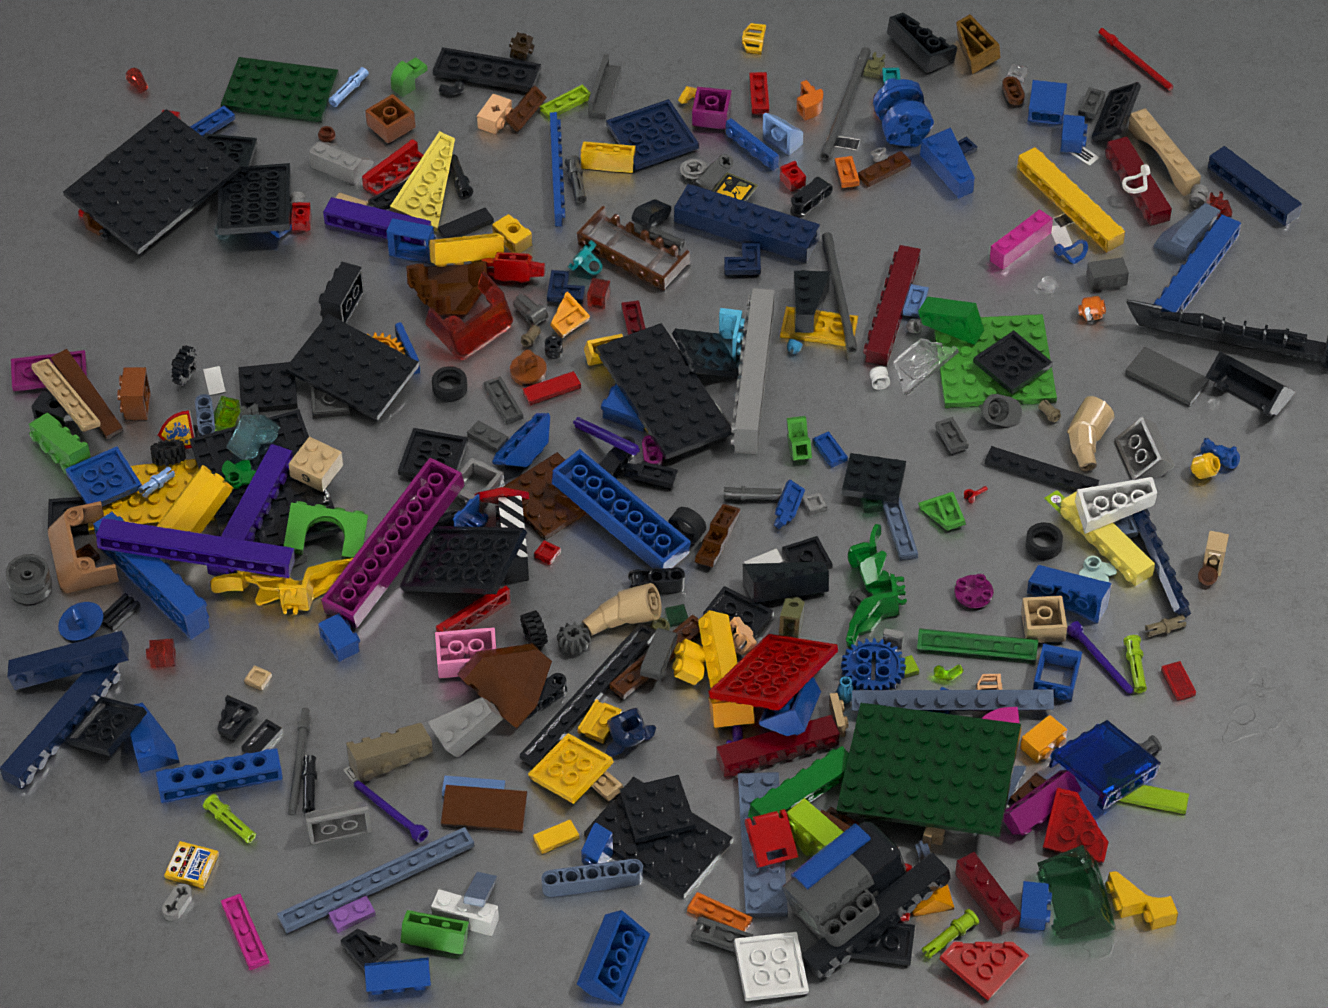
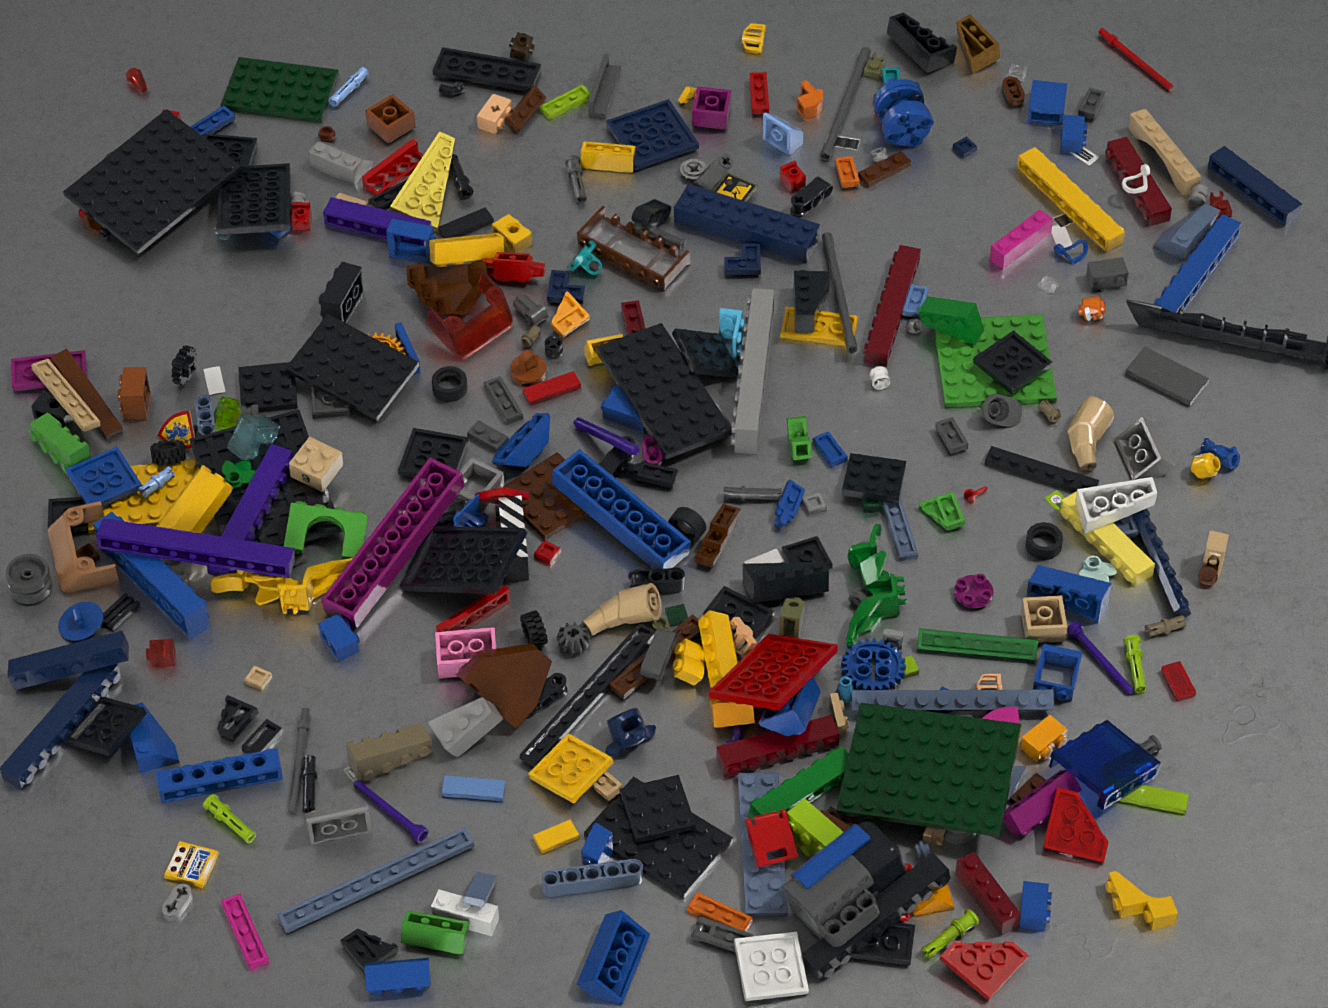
medium lavender plate [328,896,376,933] -> none
bright green brick [391,57,428,97] -> none
reddish brown tile [441,785,528,832] -> none
blue plate [550,112,565,226] -> none
yellow plate [577,699,622,744] -> none
clear red brick [587,278,611,309] -> none
blue plate [726,118,779,171] -> none
dark azure hinge [787,339,803,354] -> none
clear wing [893,338,959,396] -> none
blue wedge [920,127,975,199] -> none
clear neon green arm [933,664,964,681] -> none
clear green windscreen [1037,845,1116,939] -> none
black tile [1091,82,1141,142] -> none
black windscreen [1205,351,1295,417] -> none

